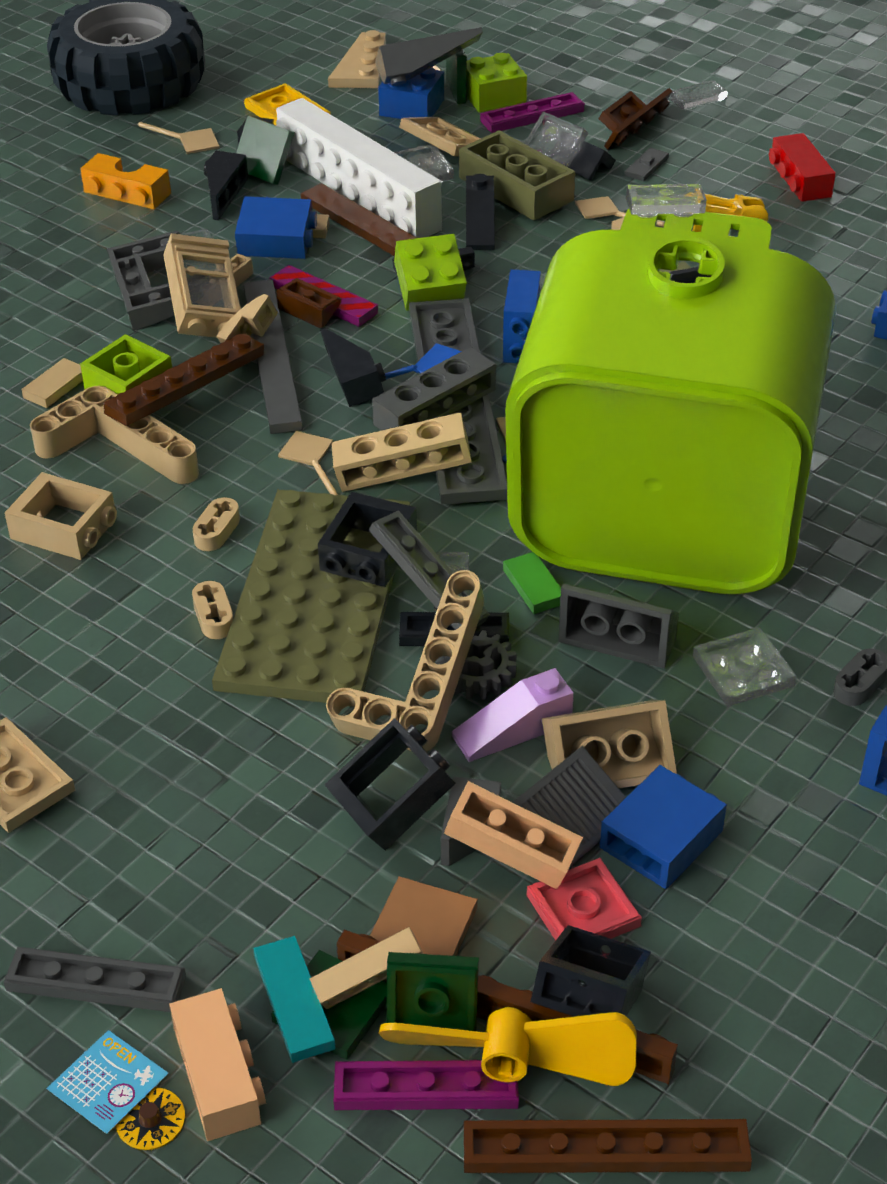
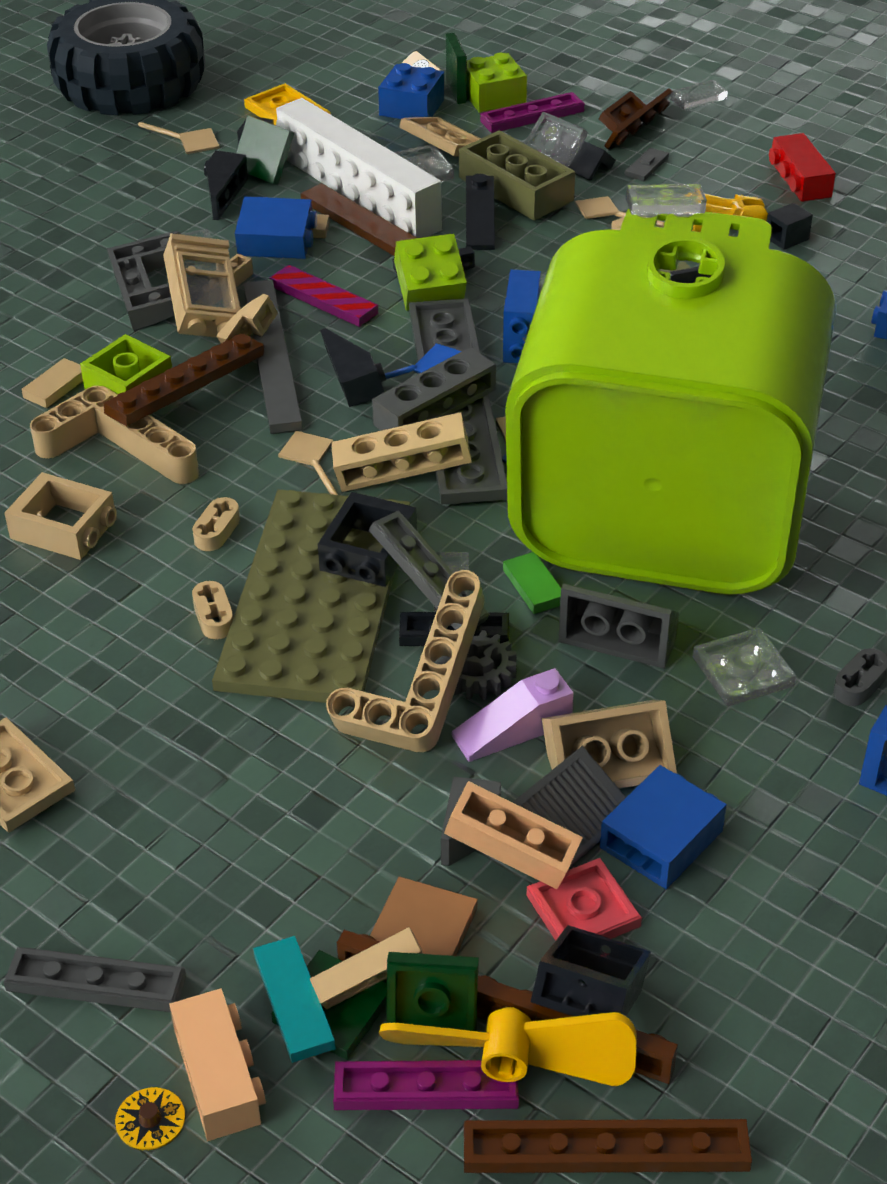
medium azure sticker [46,1030,168,1134] -> none
light orange arch [80,153,171,209] -> none
reddish brown slope [277,278,342,328] -> none
black window [325,718,456,851] -> none
tan wing [328,30,386,88] -> none
dark grey wedge [375,27,483,86] -> none
none -> black brick [767,202,813,250]

